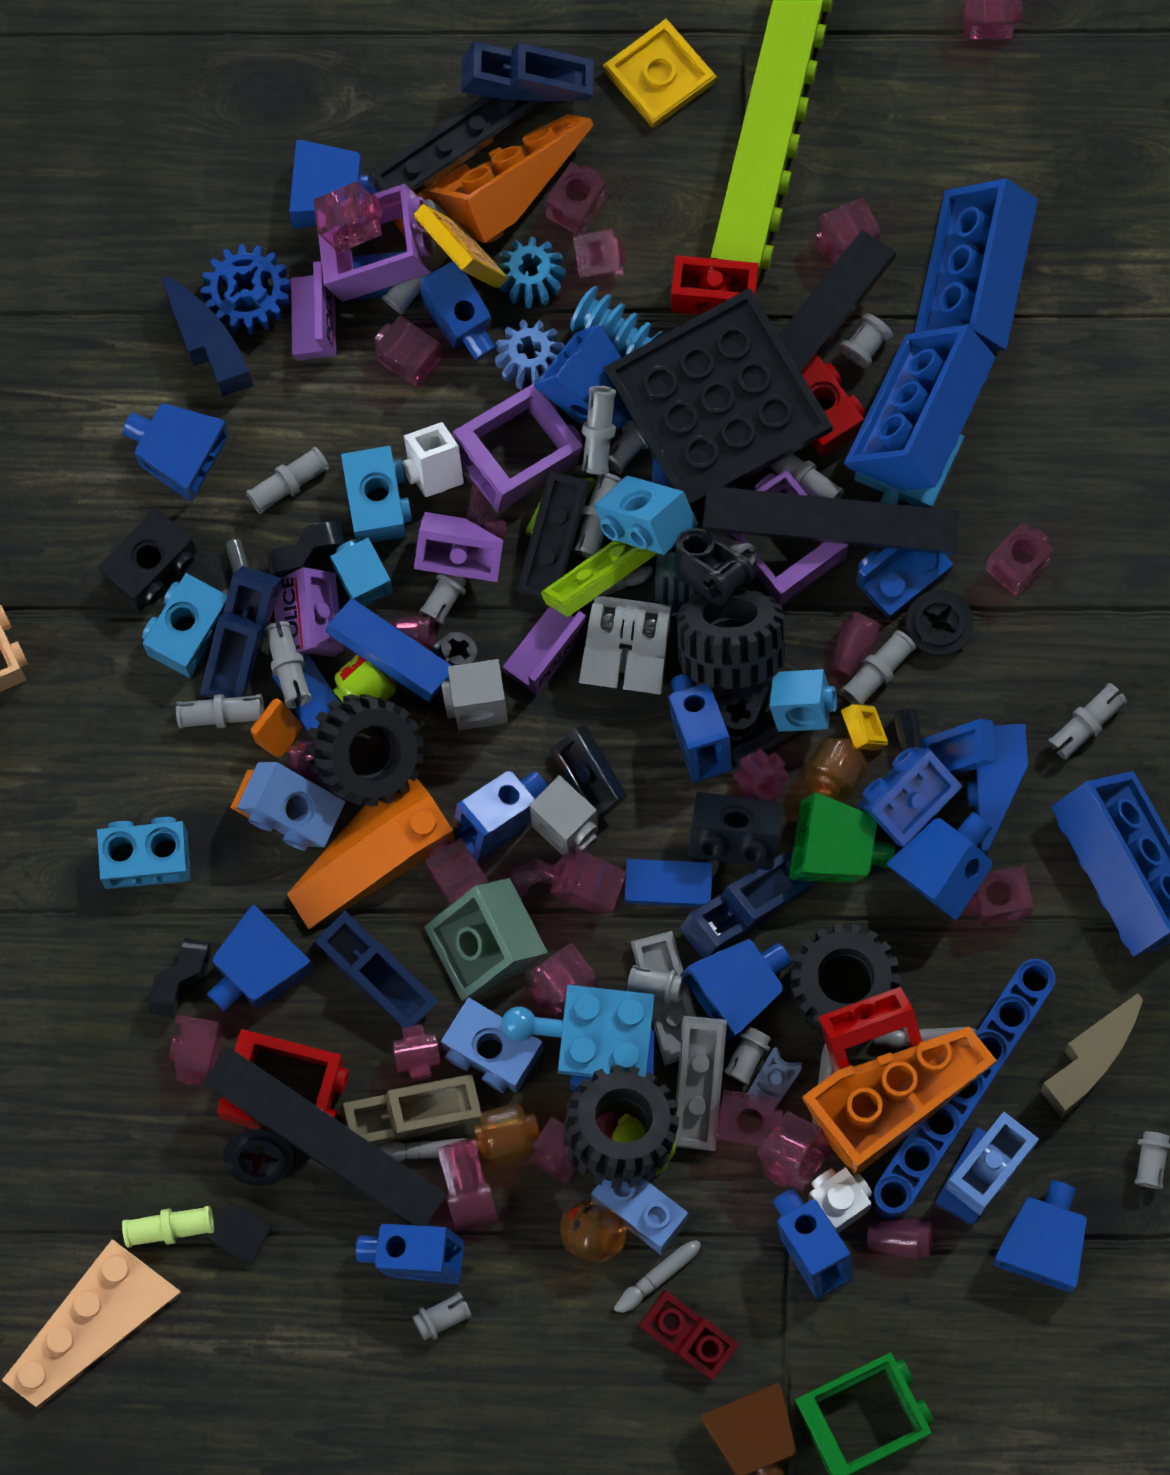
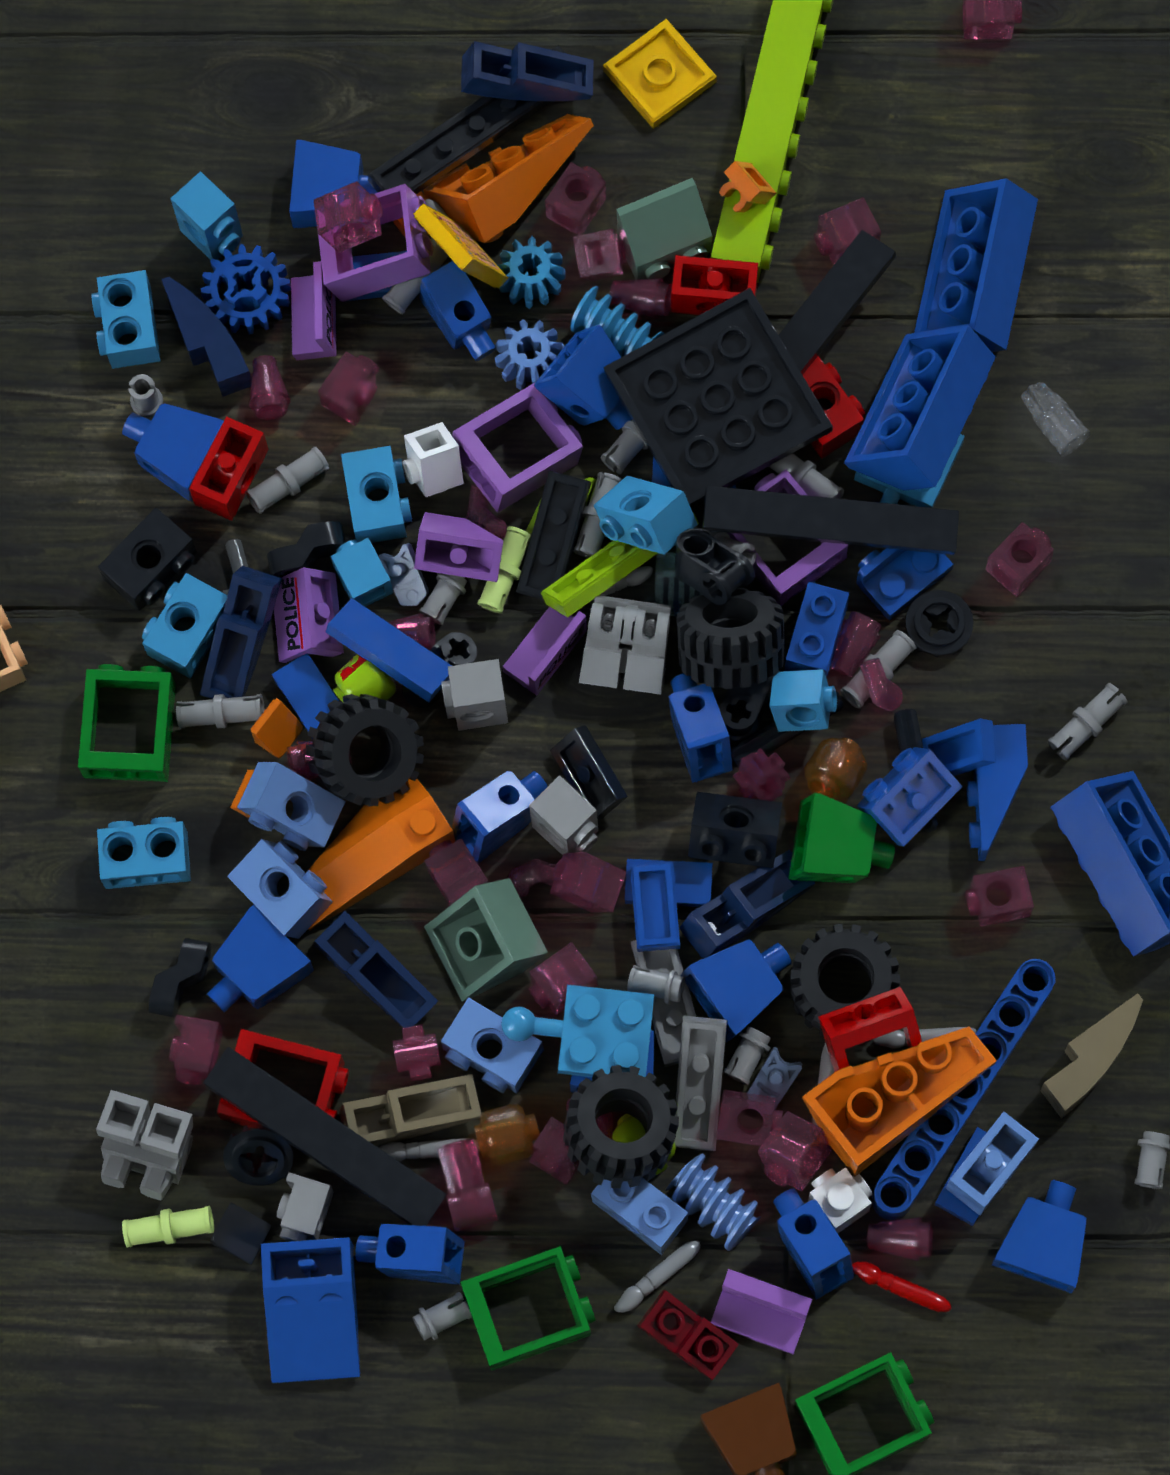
light nougat wing [2,1239,183,1409] -> none
light grey pin [264,621,312,708] -> none
clear pink brick [375,315,442,388] -> none
clear orange head [560,1200,626,1263] -> none
light grey pin [582,386,616,474] -> none
light grey bush [839,313,893,369] -> none
yellow tile [841,704,888,751] -> none
blue torso [887,812,992,921] -> none
none -> green window [78,664,176,782]
none -> dark azure brick [91,270,161,369]
none -> light grey hips [96,1090,193,1201]
none -> light grey pin [128,374,163,417]
none -> dark azure brick [170,171,243,260]
none -> red brick [189,416,269,521]
none -> medium blue brick [227,839,333,939]
none -> clear pink cone [249,355,291,420]
none -> blue slope [261,1237,361,1384]
none -> light grey brick [277,1172,334,1242]
none -> clear pink brick [318,352,380,426]
none -> sand blue piece [378,543,429,606]
none -> green window [460,1246,596,1371]
none -> yellowish green pin [477,526,531,614]
none -> clear pink cone [610,278,672,319]
none -> sand green slope [616,177,713,283]
none -> blue tile [630,861,680,952]
none -> medium blue piece [665,1153,761,1251]
none -> medium lavender panel [711,1269,812,1355]
none -> orange tile [719,161,776,213]
none -> blue brick [785,581,849,678]
none -> red piece [852,1262,952,1312]
none -> clear pink arm [859,658,903,711]
none -> clear hinge [1021,382,1090,456]

